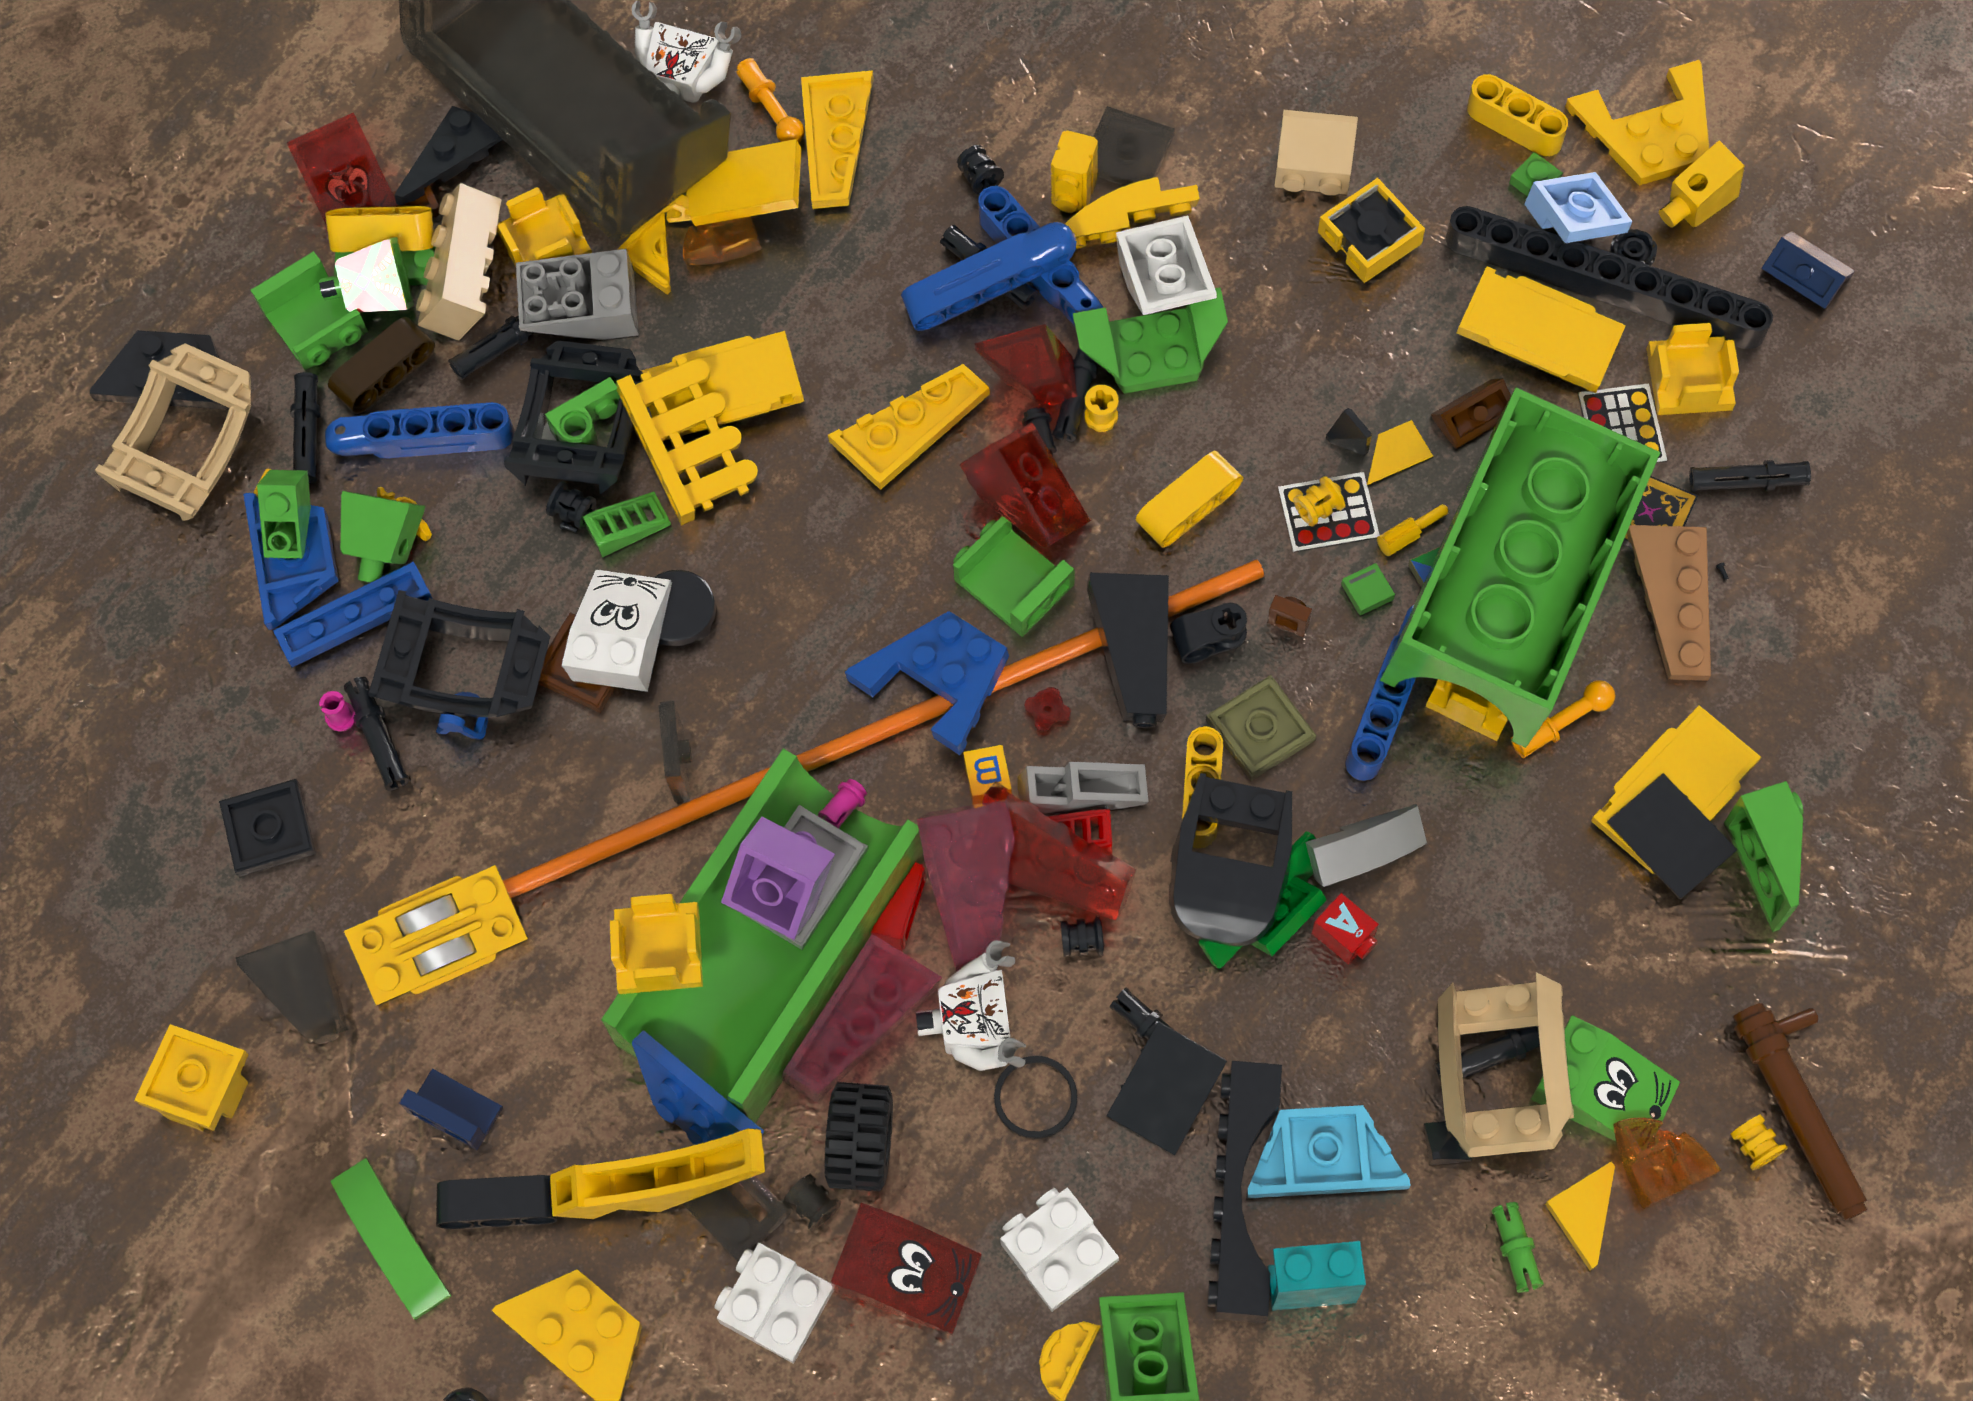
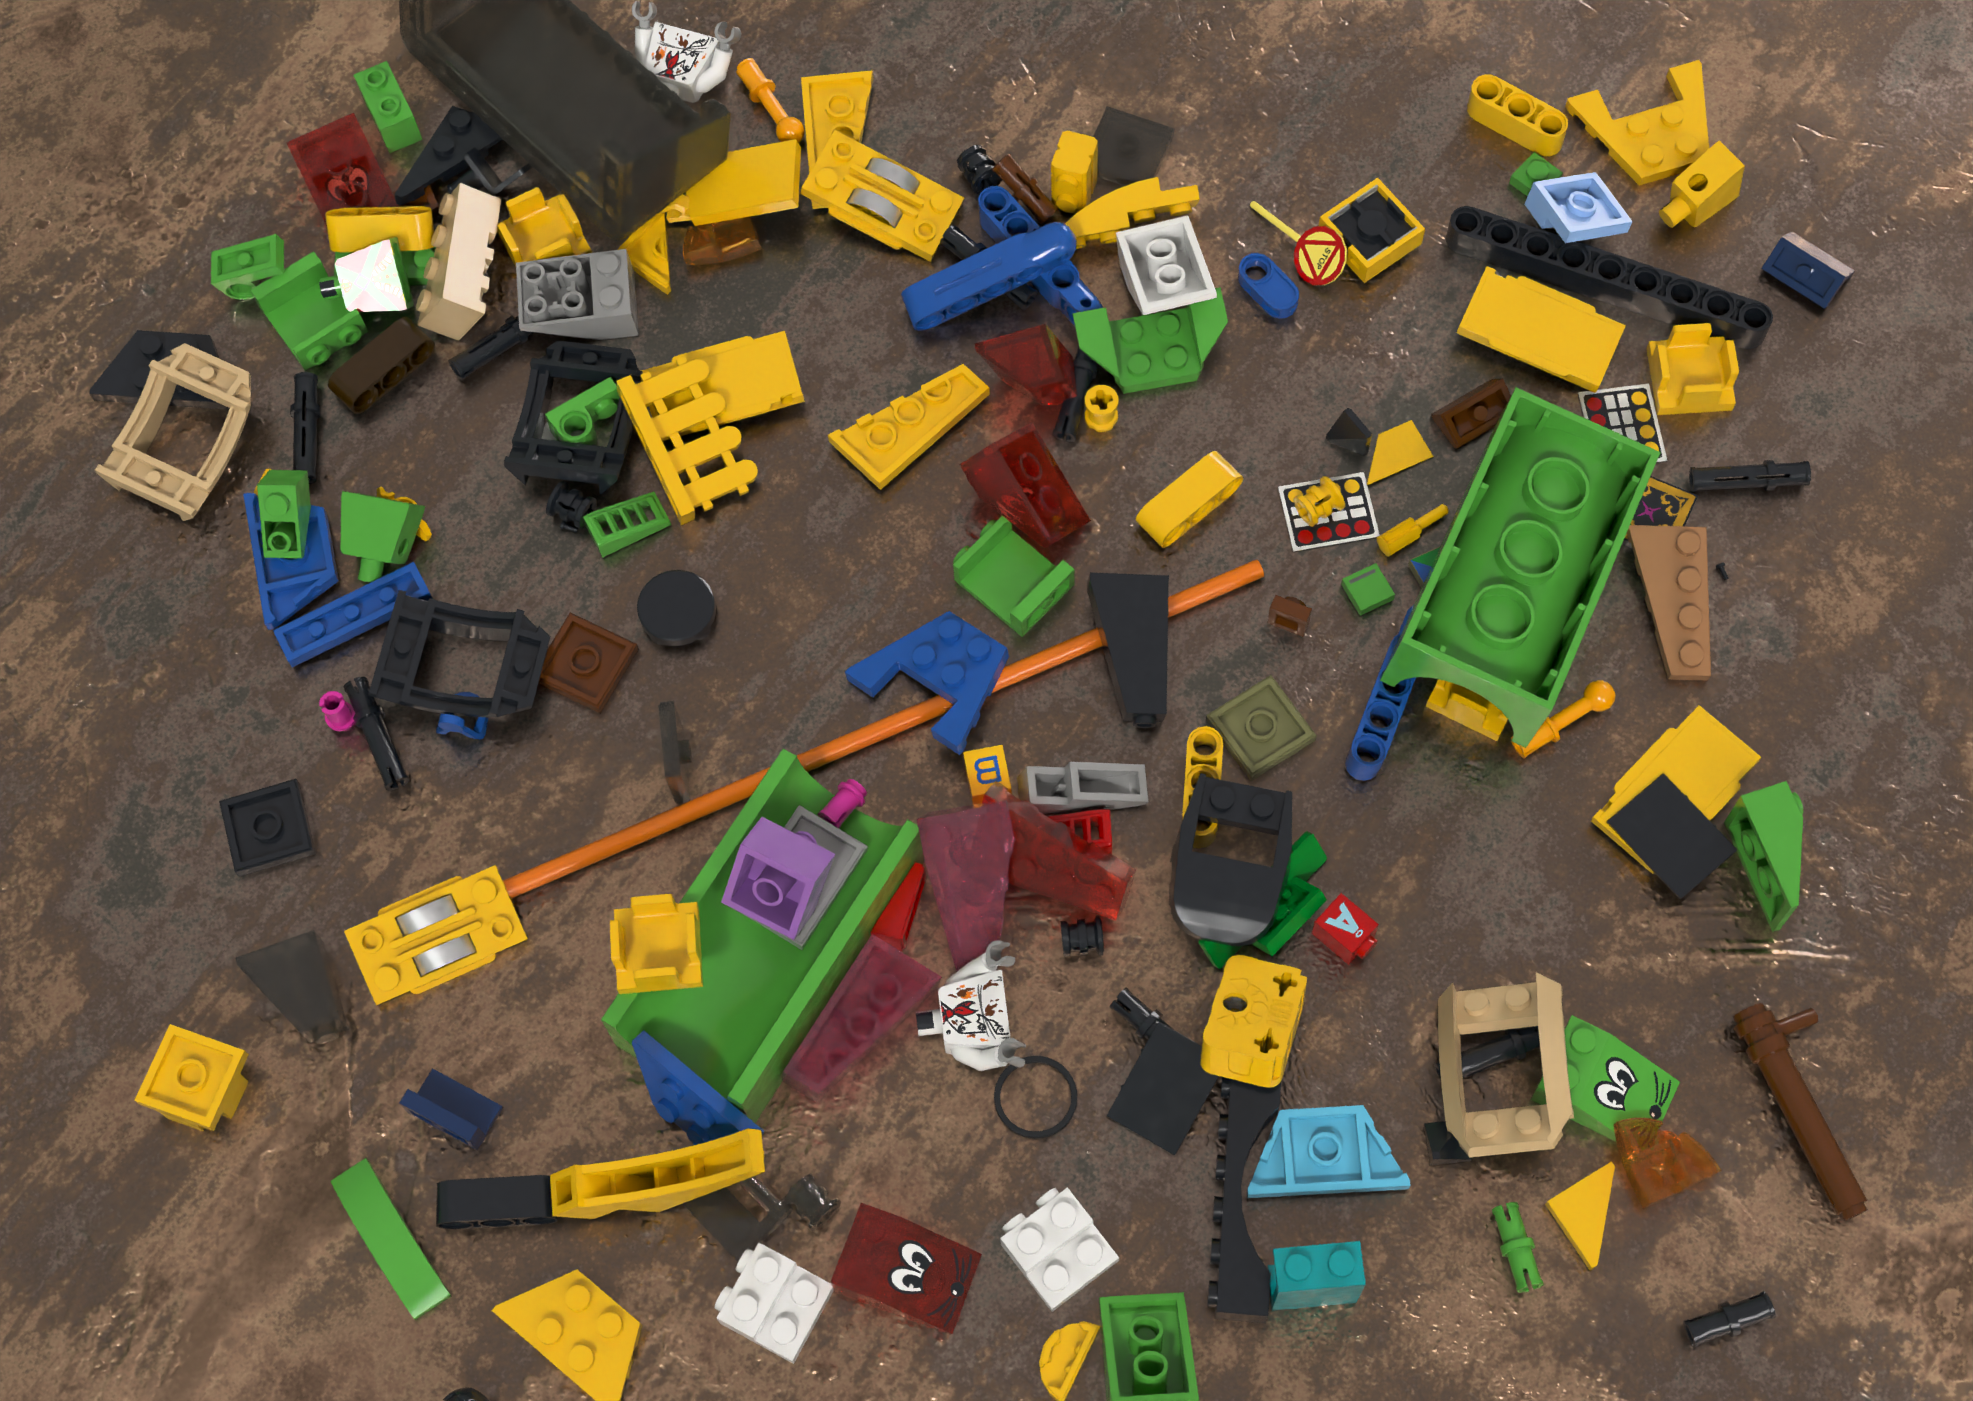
blue piece [325,402,515,459] -> none
white slope [562,570,672,692] -> none
black tyre [825,1082,893,1192] -> none
black pin [1022,407,1057,459] -> none
clear red plate [1024,687,1071,731] -> none
black piece [1169,602,1247,664] -> none
tan slope [1275,110,1358,195] -> none
light grey slope [1305,804,1427,887] -> none
black plate [1610,229,1657,266] -> none
yellow bush [1730,1114,1788,1171] -> none
none -> bright green plate [211,234,284,300]
none -> bright green brick [354,61,423,154]
none -> black bracket [447,148,532,196]
none -> yellow piece [800,130,964,262]
none -> reddish brown pin [992,153,1058,224]
none -> yellow axle [1200,955,1307,1088]
none -> blue piece [1238,253,1299,319]
none -> piece [1250,201,1347,285]
none -> black pin [1683,1291,1776,1347]

